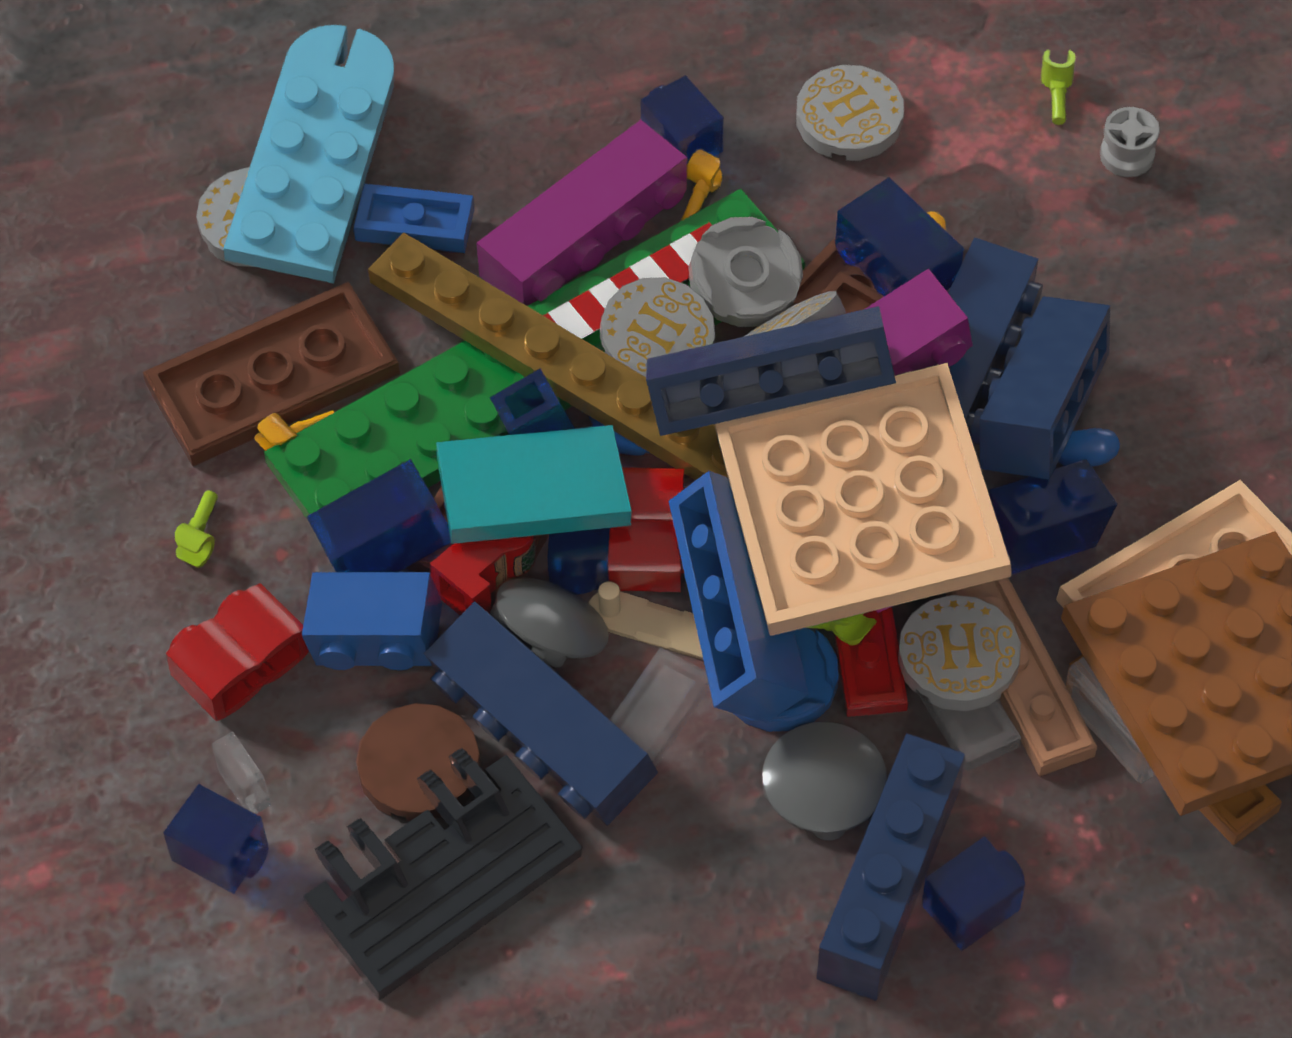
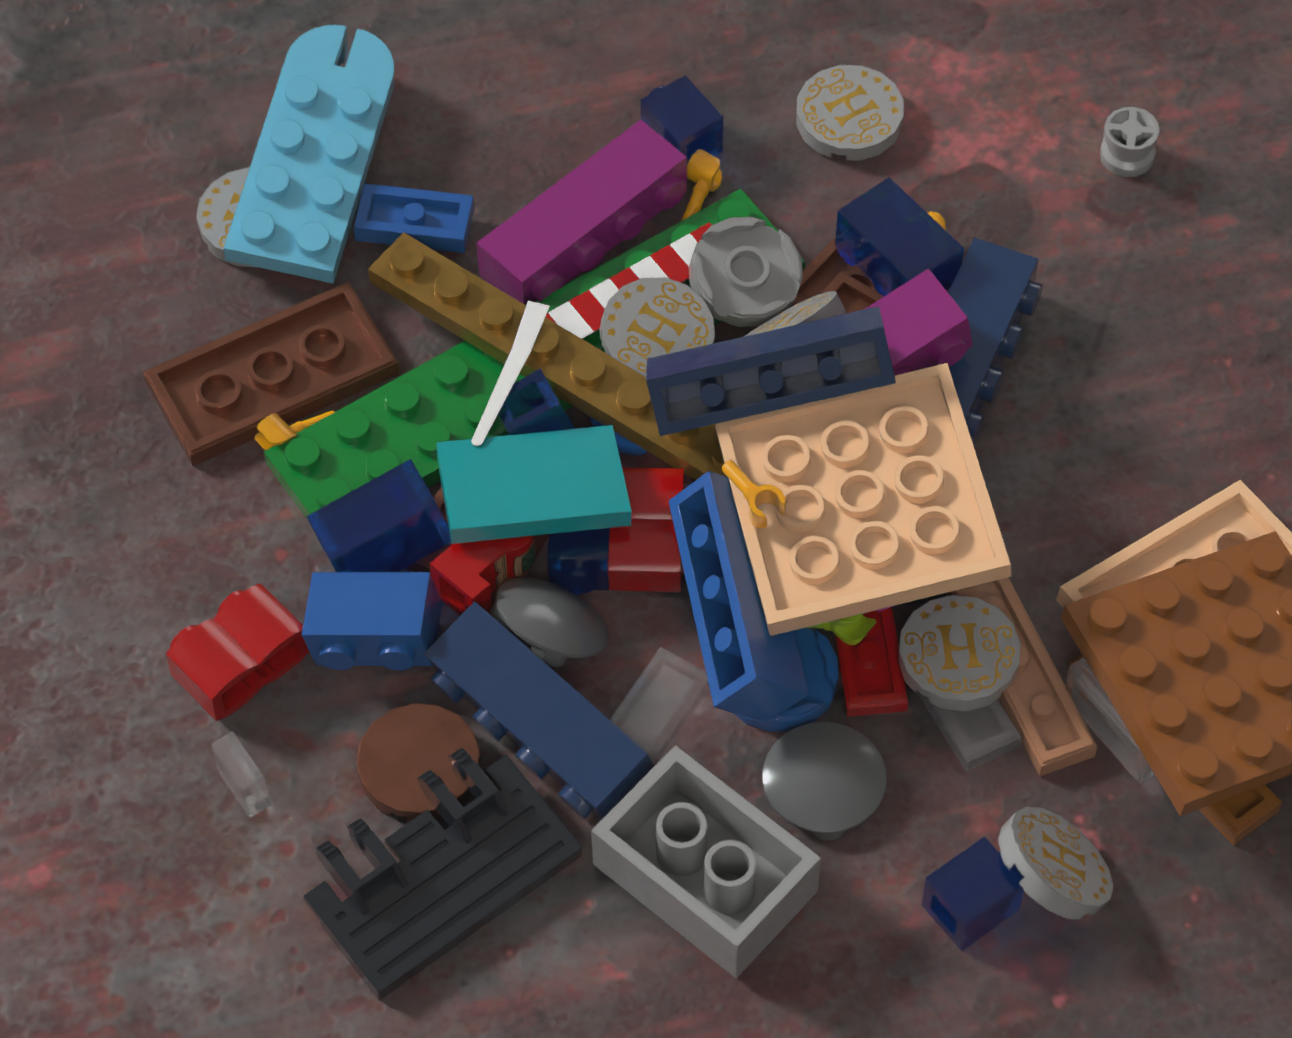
clear blue brick [163,784,269,894] -> none
lime hand [175,490,218,568] -> none
tan piece [589,582,703,660] -> none
dark blue brick [816,733,966,1001] -> none
dark blue brick [971,296,1110,480] -> none
clear blue brick [988,459,1118,575] -> none
lime hand [1041,50,1076,125] -> none
blue arm [1058,428,1120,469] -> none
none -> white sticker [471,301,550,446]
none -> light grey brick [591,745,821,979]
none -> light orange hand [722,460,786,529]
none -> light grey tile [998,807,1114,920]

